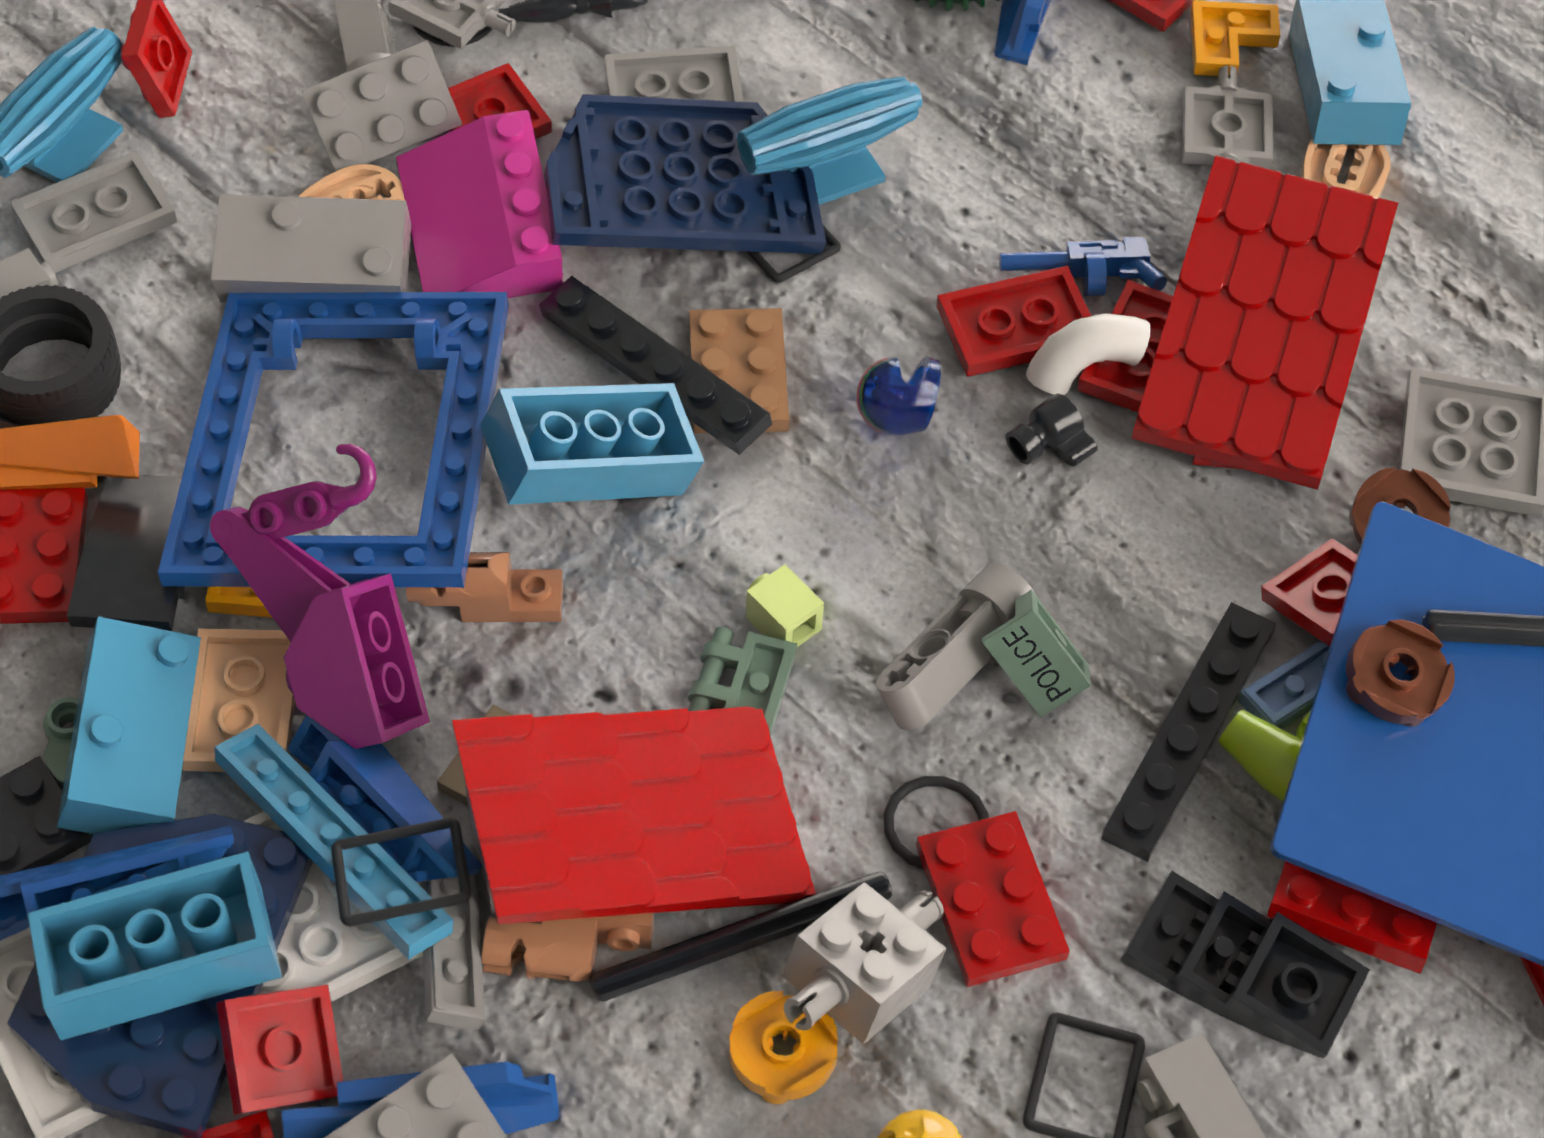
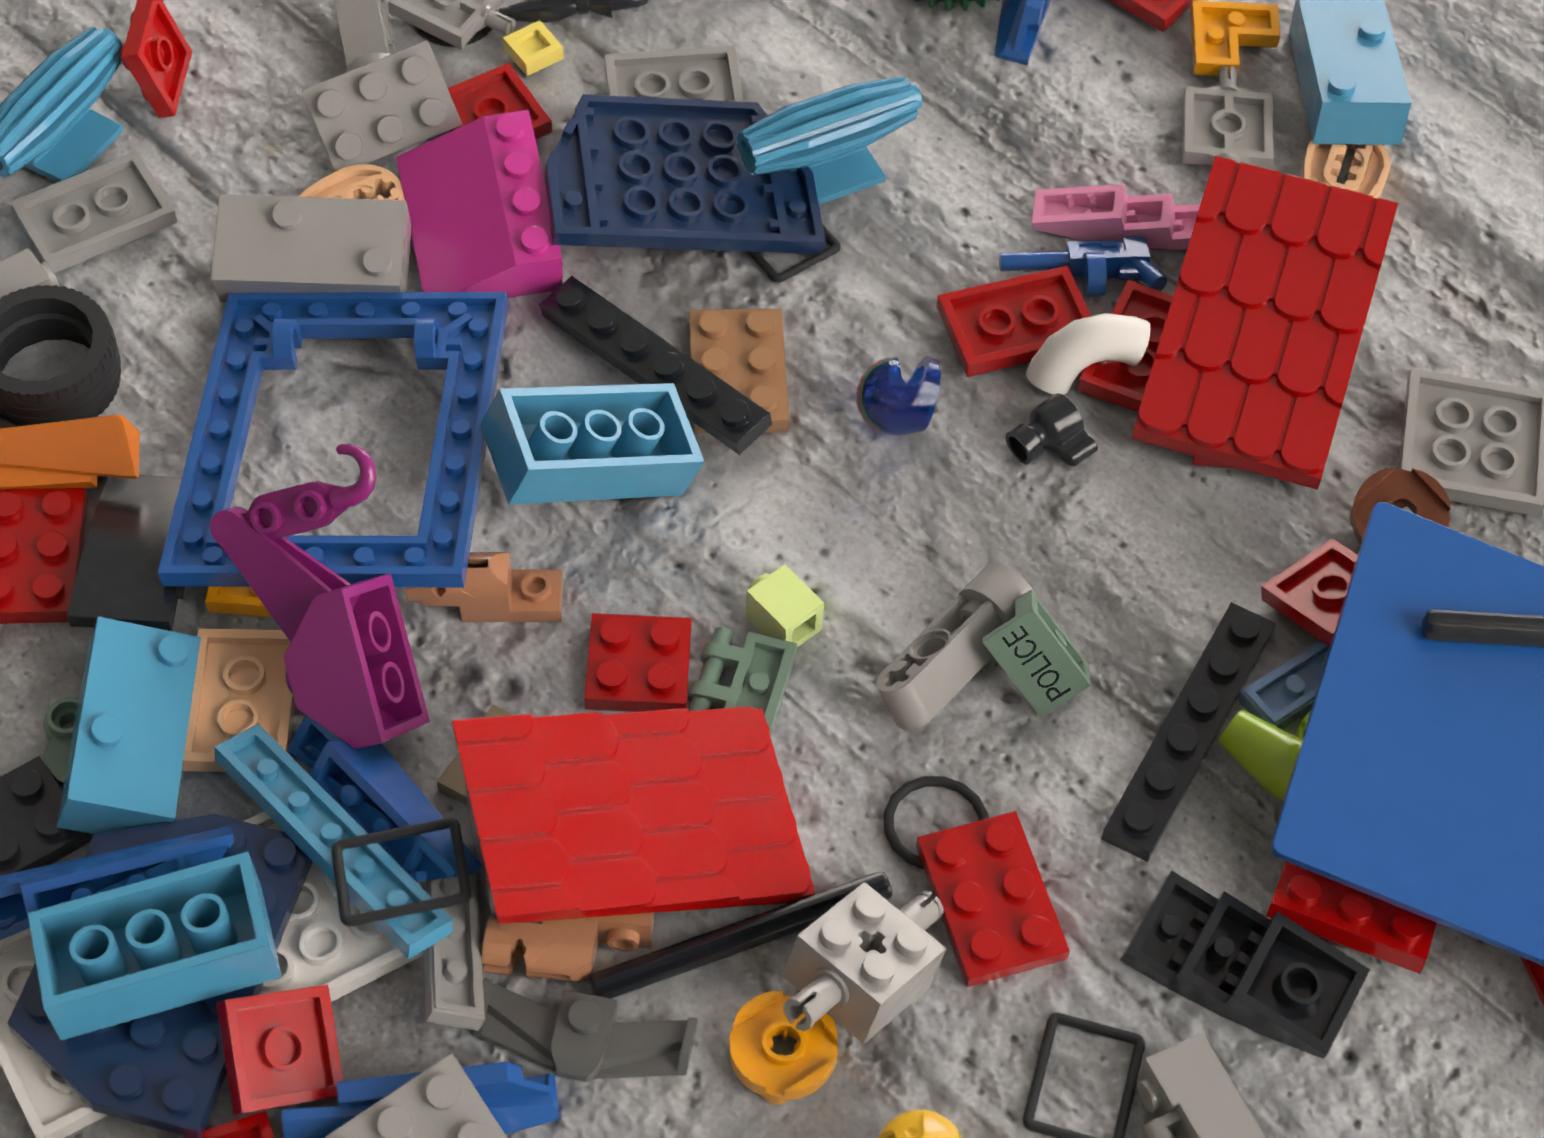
copper plate [1346,619,1455,727] -> none
none -> dark grey plate [472,977,698,1082]
none -> light yellow plate [503,20,564,76]
none -> red plate [584,613,692,712]
none -> bright pink slope [1032,184,1200,250]

